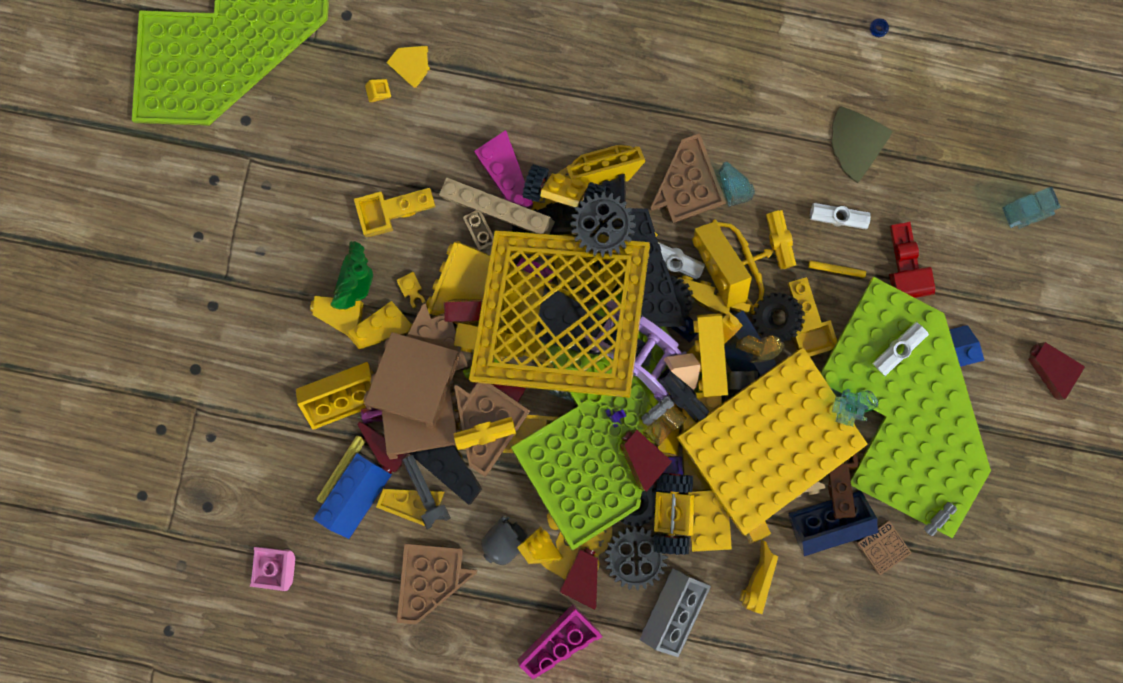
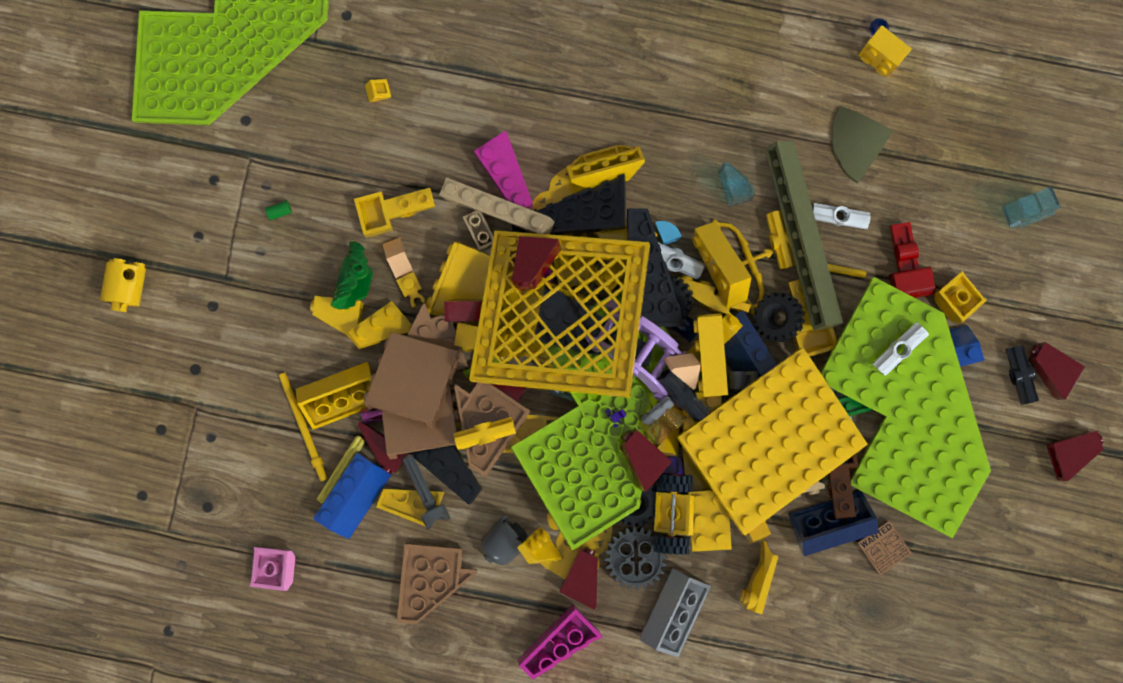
yellow slope [386,46,430,88] -> none
plate [522,164,606,213] -> none
dark grey gear [571,192,636,258] -> none
medium nougat wing [650,133,726,224] -> none
clear yellow brick [735,335,784,363] -> none
clear light blue piece [832,389,879,427] -> none
light grey axle [924,502,957,536] -> none
none -> yellow cylinder [100,258,146,312]
none -> green piece [265,200,292,221]
none -> yellow bar [278,373,328,482]
none -> light nougat slope [382,237,414,279]
none -> dark red slope [512,236,561,291]
none -> medium azure brick [654,221,681,245]
none -> olive brick [765,141,843,331]
none -> yellow brick [858,25,912,78]
none -> yellow slope [934,271,987,324]
none -> black piece [1005,345,1039,405]
none -> dark red slope [1046,431,1104,481]

